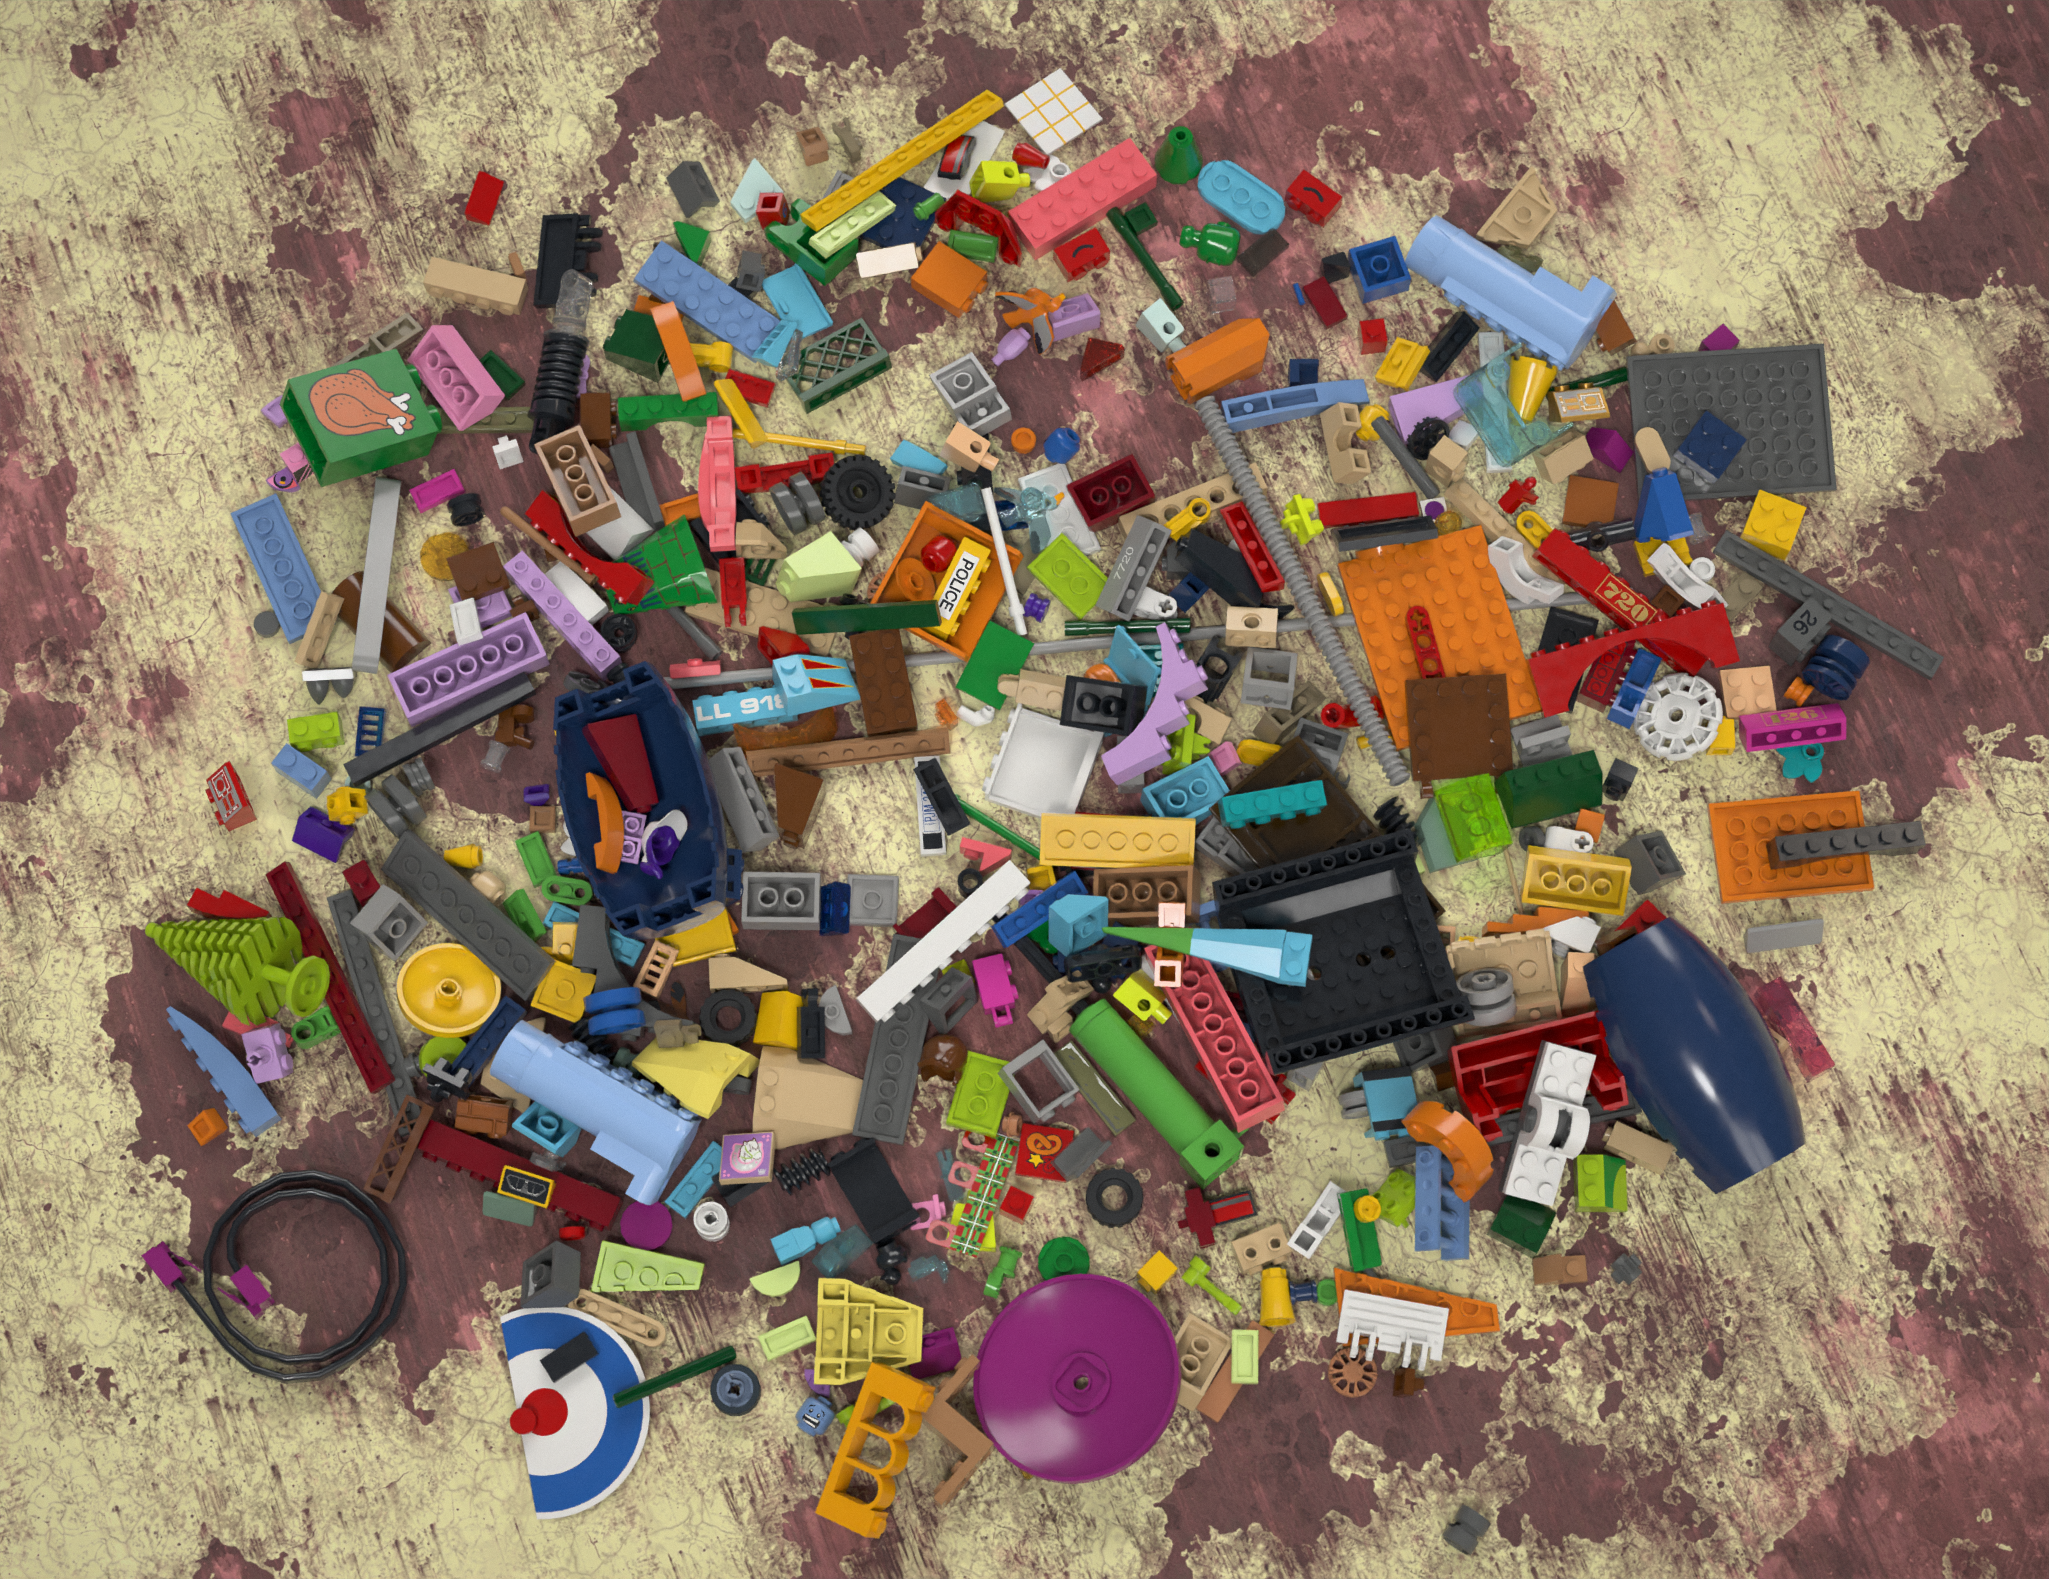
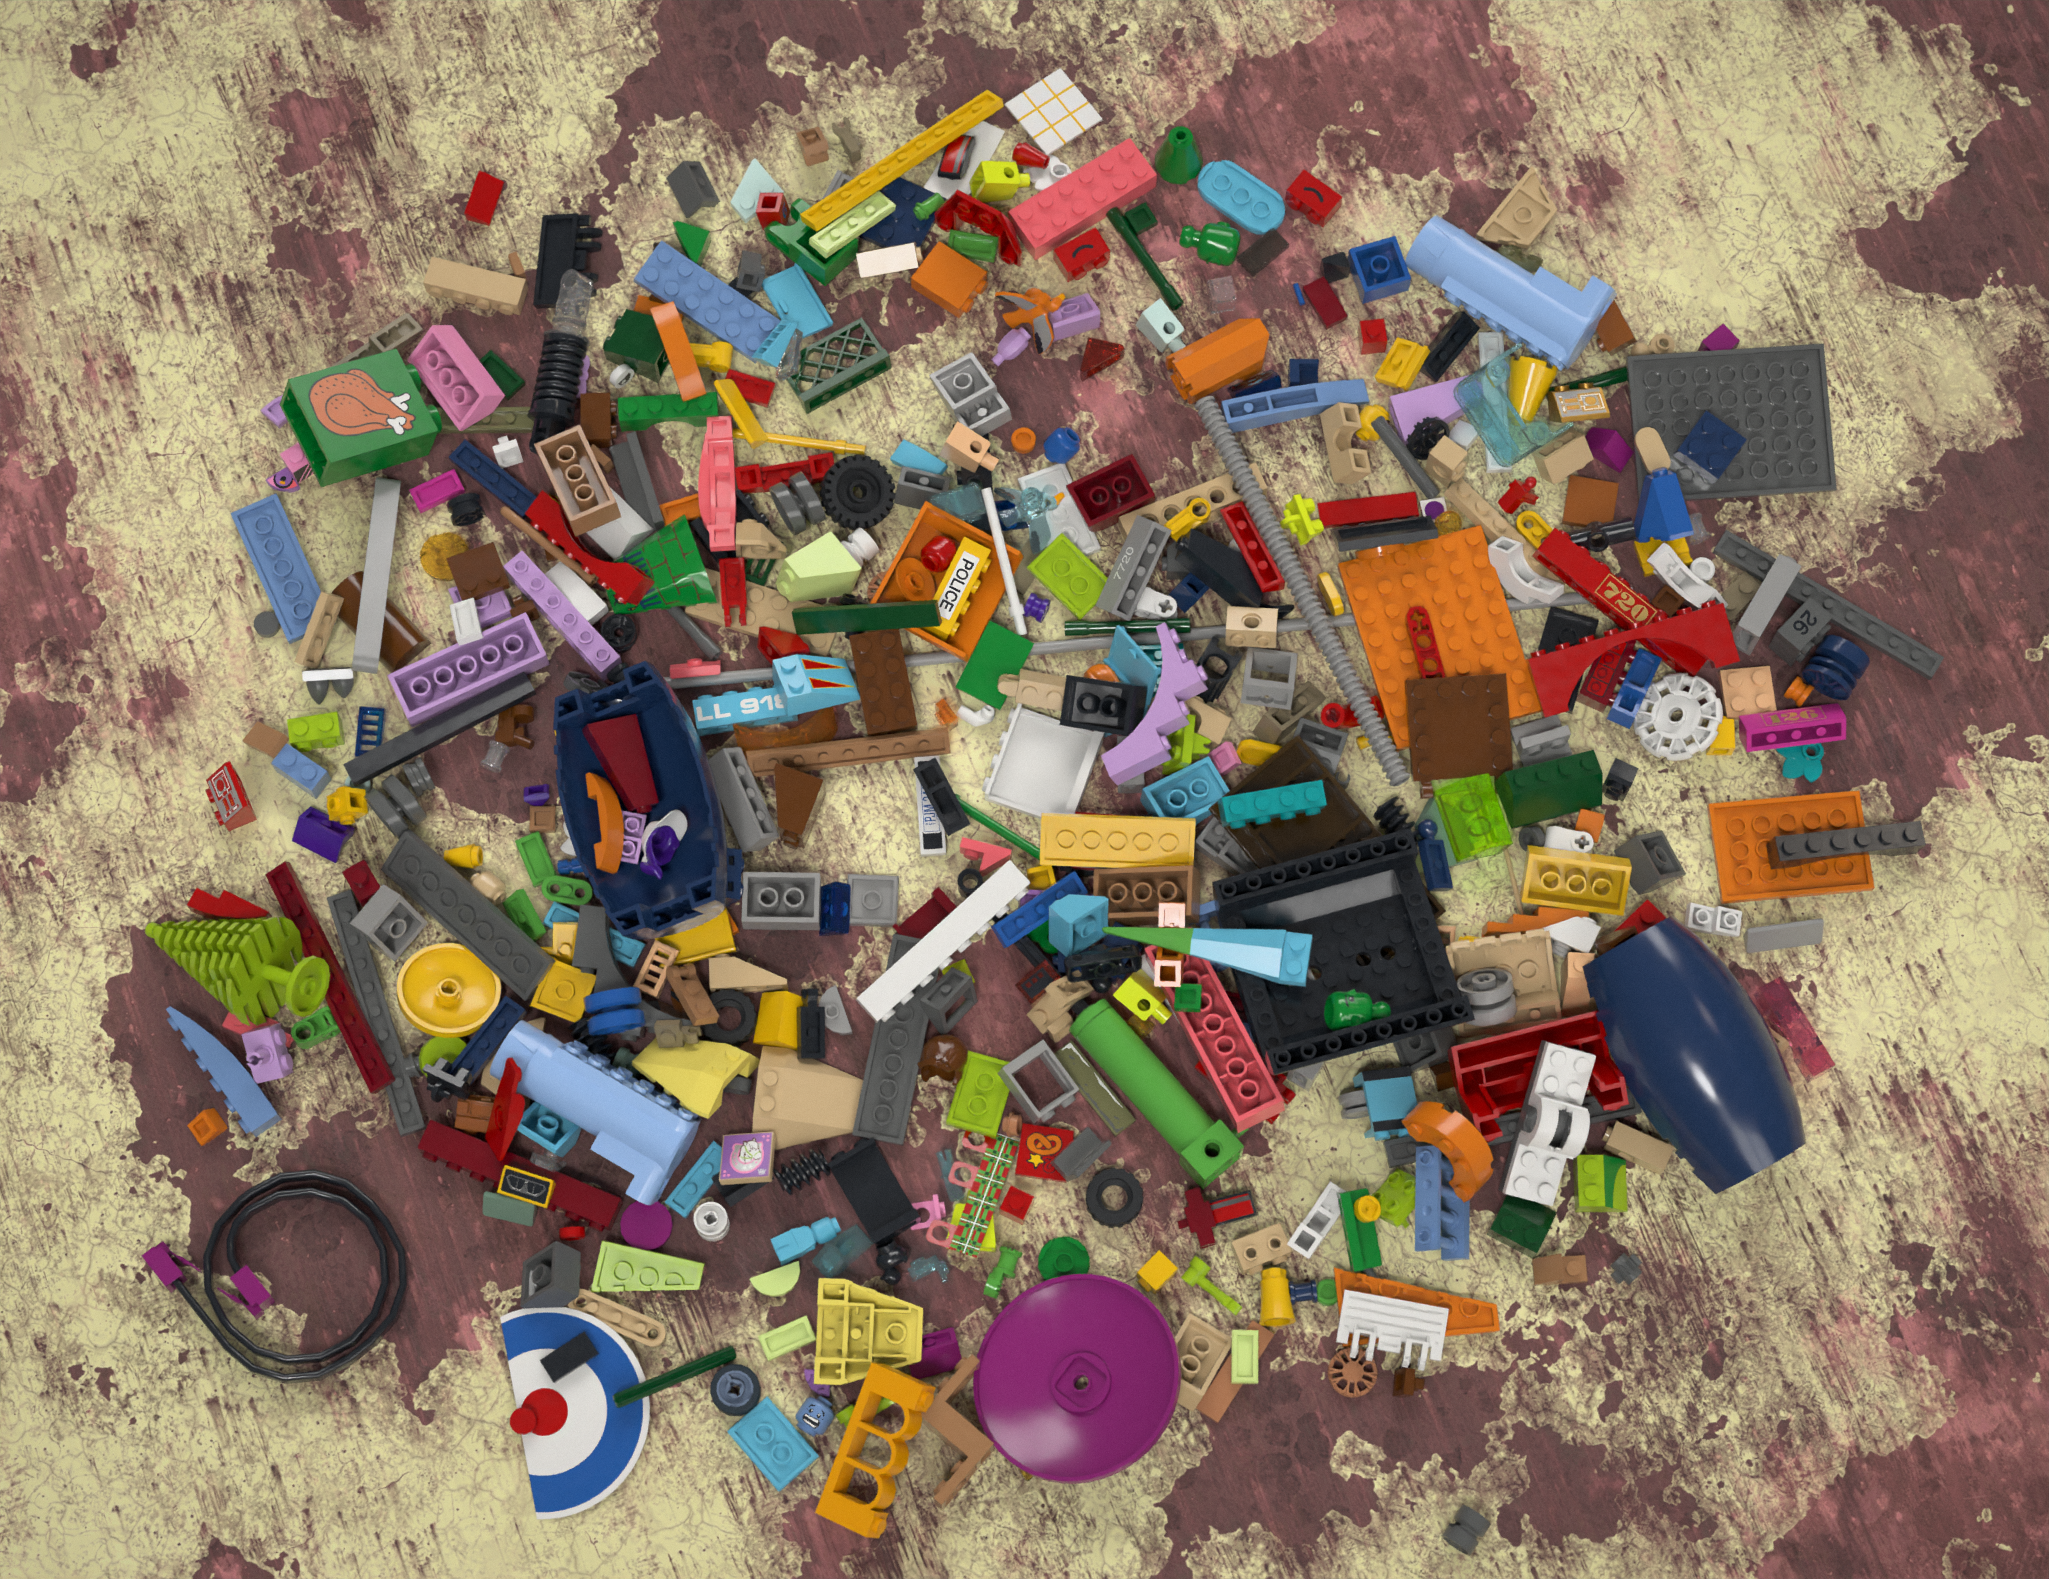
reddish brown fence [363,1094,435,1204] -> none
dark pink brick [972,953,1018,1028] -> none
yellow brick [1740,490,1807,561] -> none
none -> medium nougat tile [242,721,289,759]
none -> dark blue plate [449,440,537,520]
none -> red piece [485,1058,525,1161]
none -> white tile [610,364,634,388]
none -> medium nougat plate [666,963,719,1026]
none -> medium azure tile [727,1397,819,1492]
none -> slope [1015,960,1061,1009]
none -> green plate [1174,984,1202,1012]
none -> clear blue slope [1227,369,1282,399]
none -> green piece [1324,989,1391,1032]
none -> dark blue plate [1418,819,1453,892]
none -> white slope [1684,903,1742,937]
none -> light grey slope [1733,554,1801,656]

